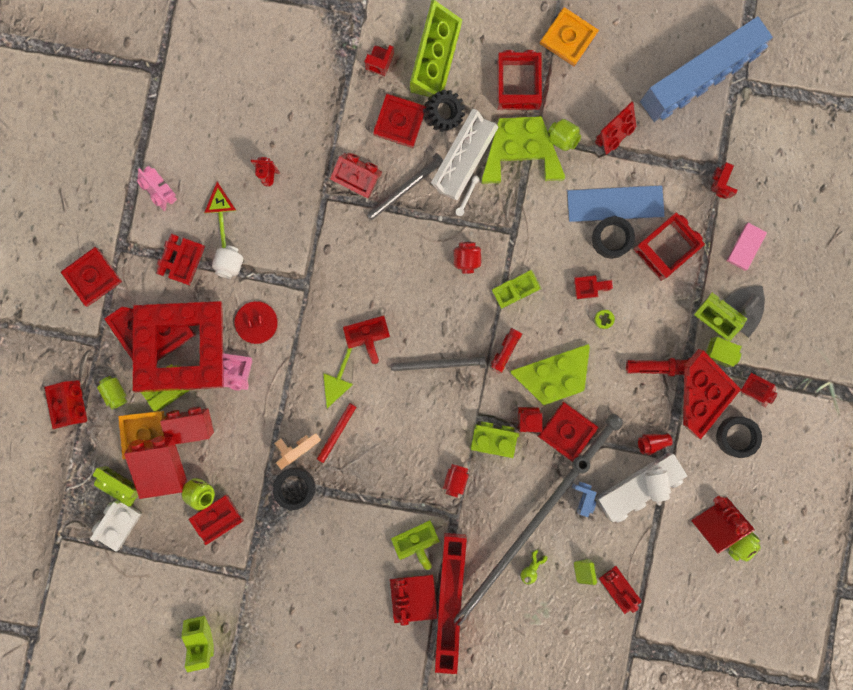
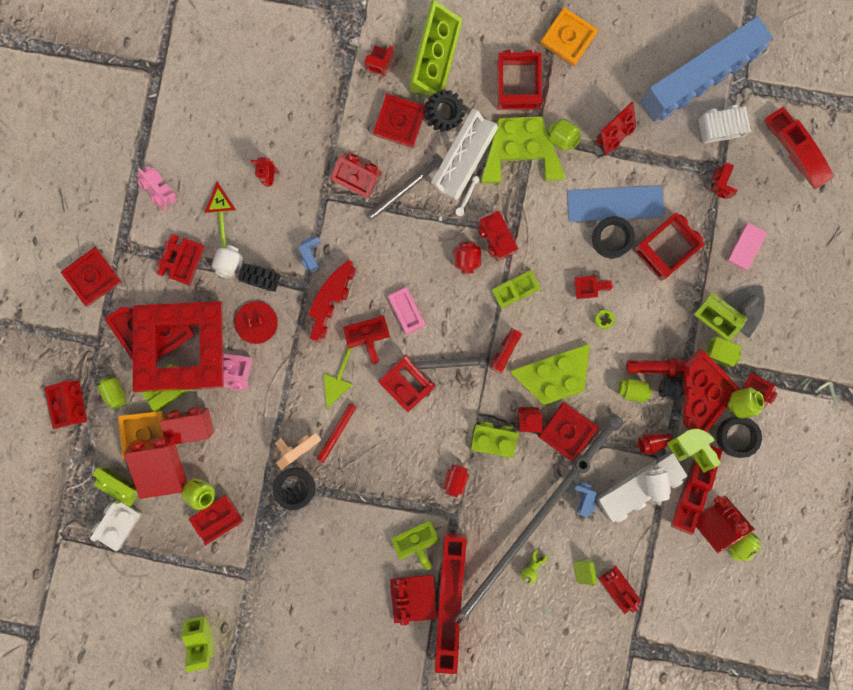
none -> black tyre [238,263,281,292]
none -> medium blue bracket [298,237,322,273]
none -> red slope [308,260,356,342]
none -> red plate [378,354,436,412]
none -> bright pink tile [388,286,425,335]
none -> red brick [477,210,519,262]
none -> lime brick [618,378,652,404]
none -> black wheel [659,376,683,401]
none -> lime brick [666,429,721,472]
none -> red slope [670,445,723,535]
none -> white brick [698,105,751,144]
none -> lime head [728,388,764,419]
none -> red slope [764,106,834,190]

